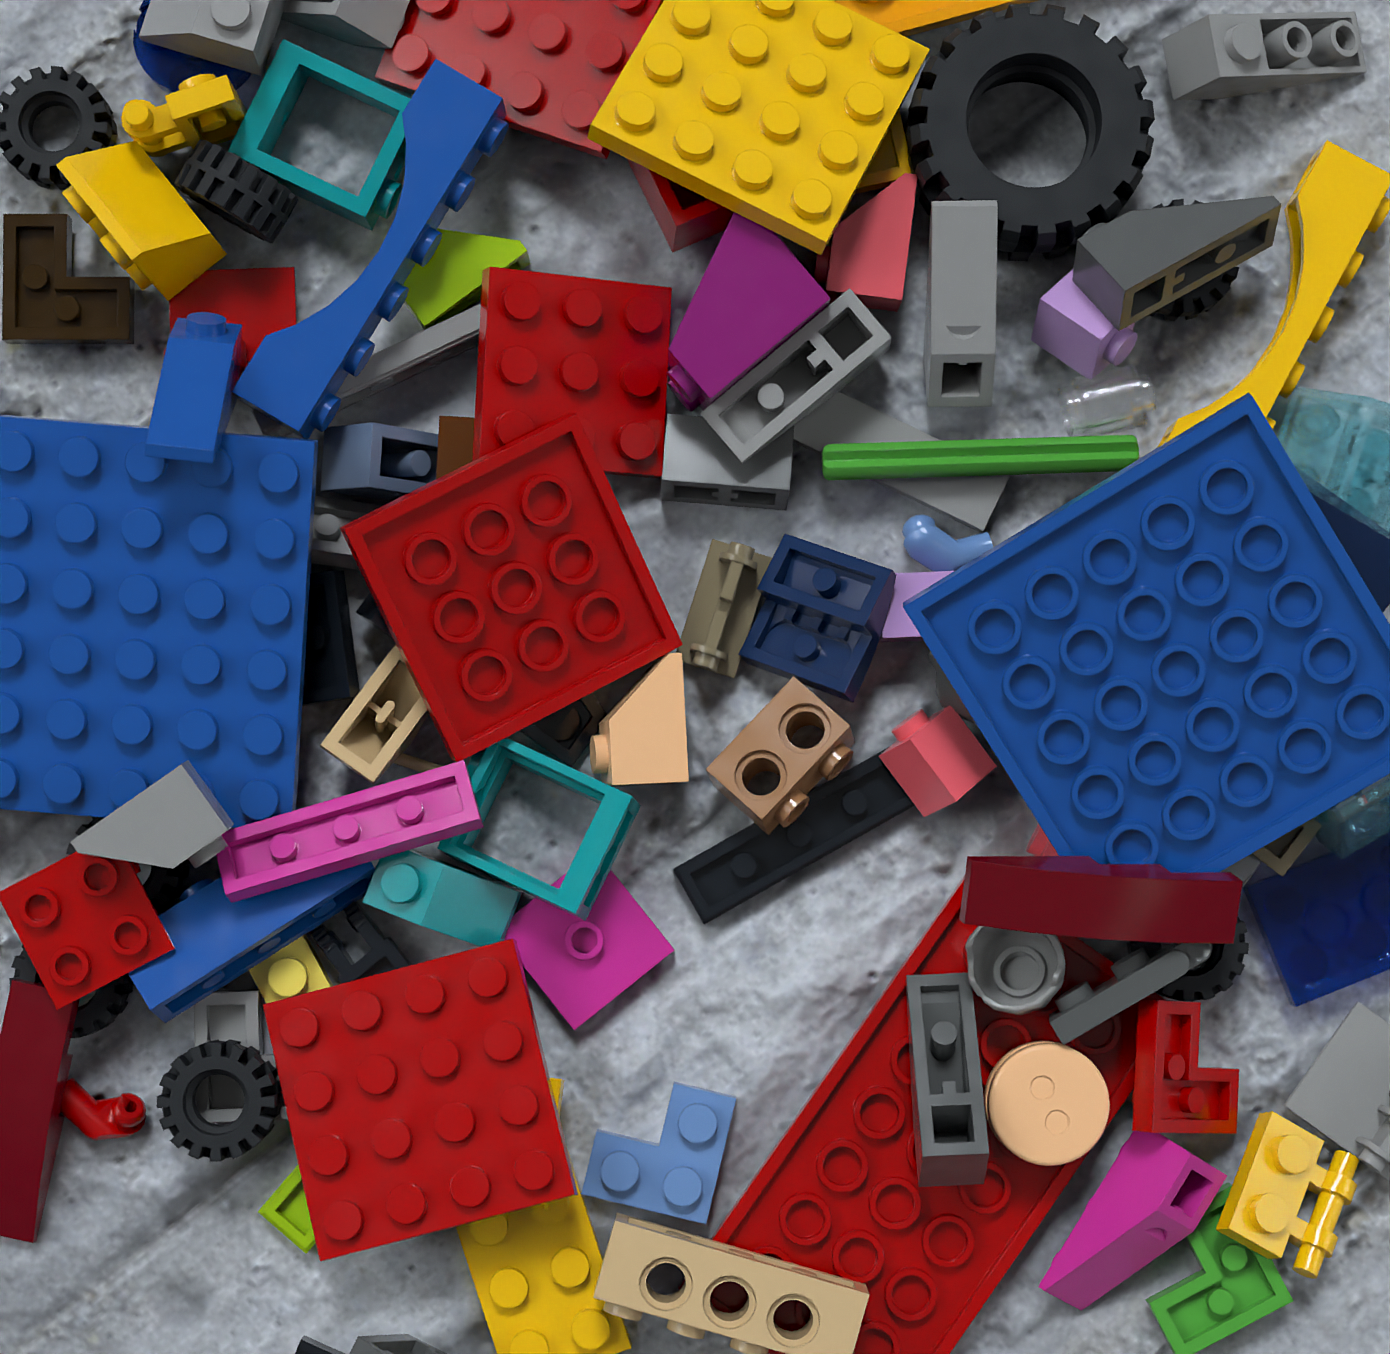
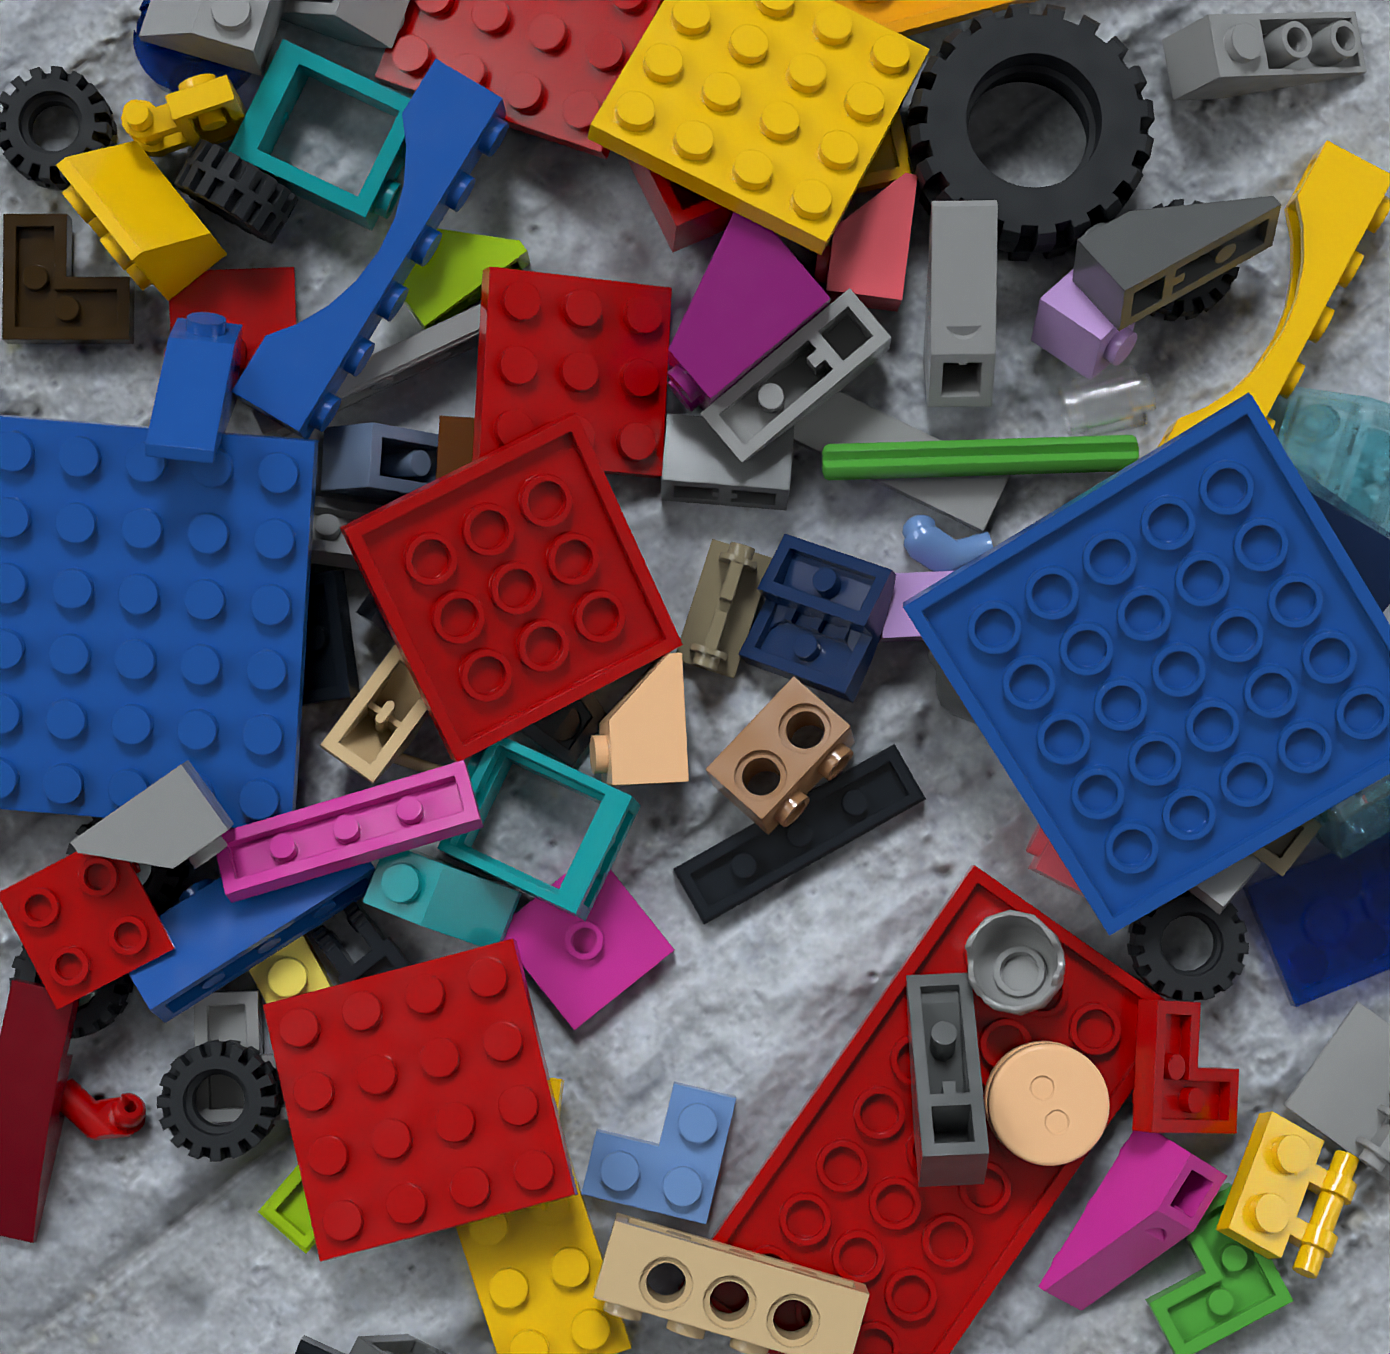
coral brick [878,705,997,817] -> none
dark red slope [959,856,1243,944] -> none
dark grey hinge [1049,943,1212,1045] -> none

